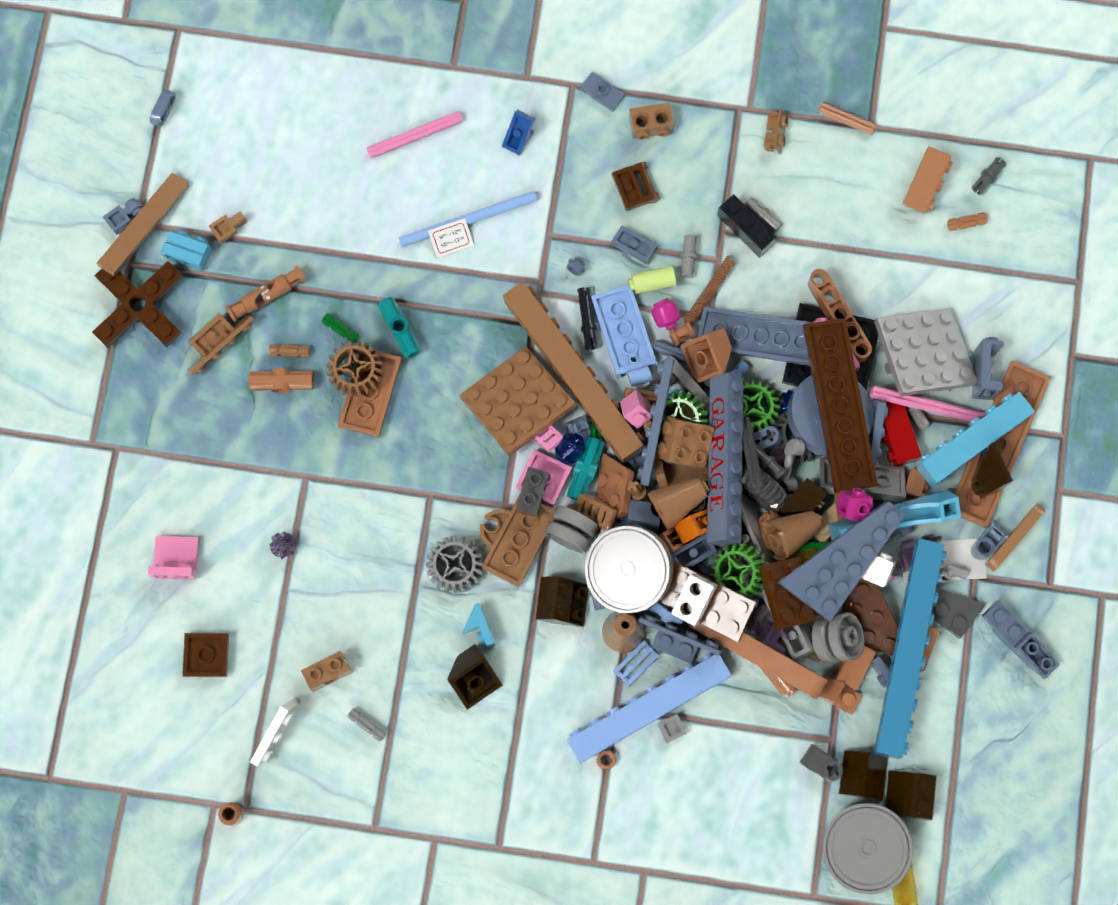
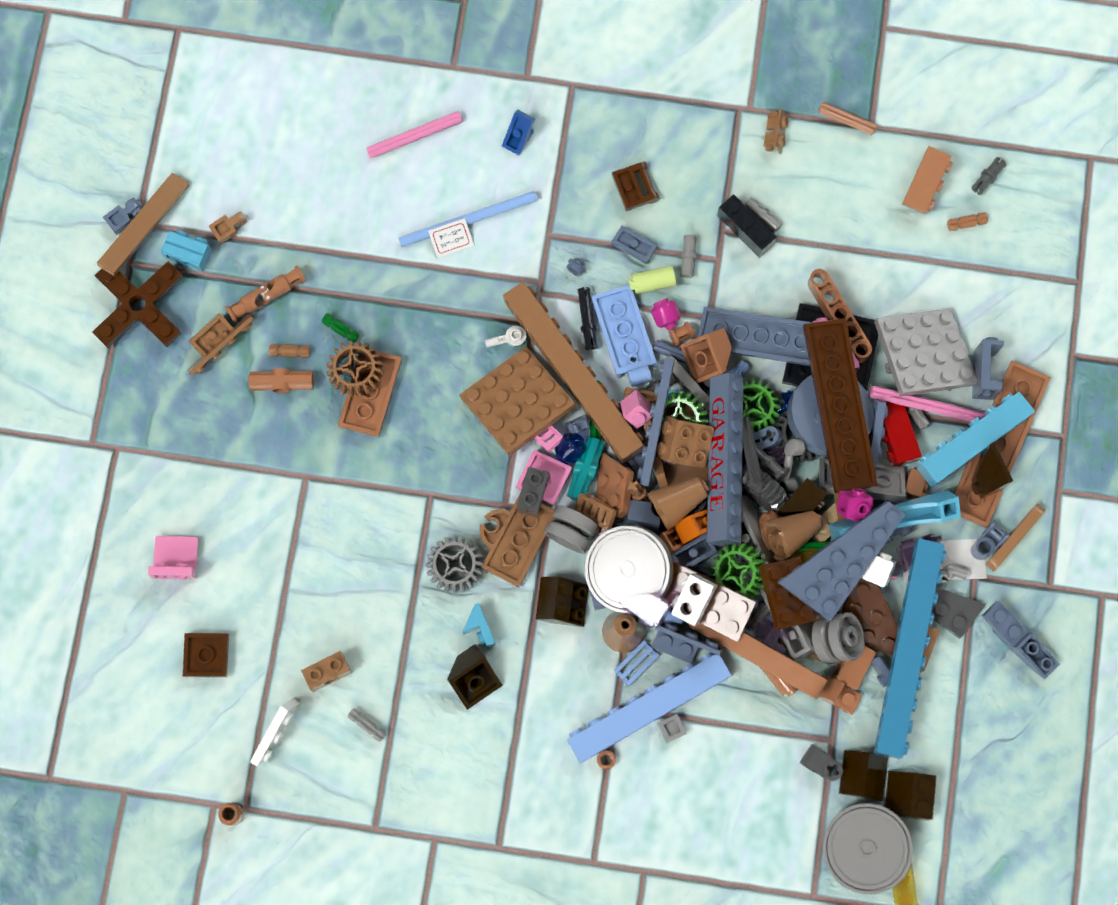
sand blue beam [150,89,176,127] -> none
clear purple gear [269,531,297,559] -> none
teal piece [377,296,422,359] -> none
sand blue plate [580,72,624,112] -> none
medium nougat brick [629,102,674,140] -> none
nougat piece [683,256,735,325] -> none
none -> white plate [485,326,526,348]
none -> slope [619,592,674,628]

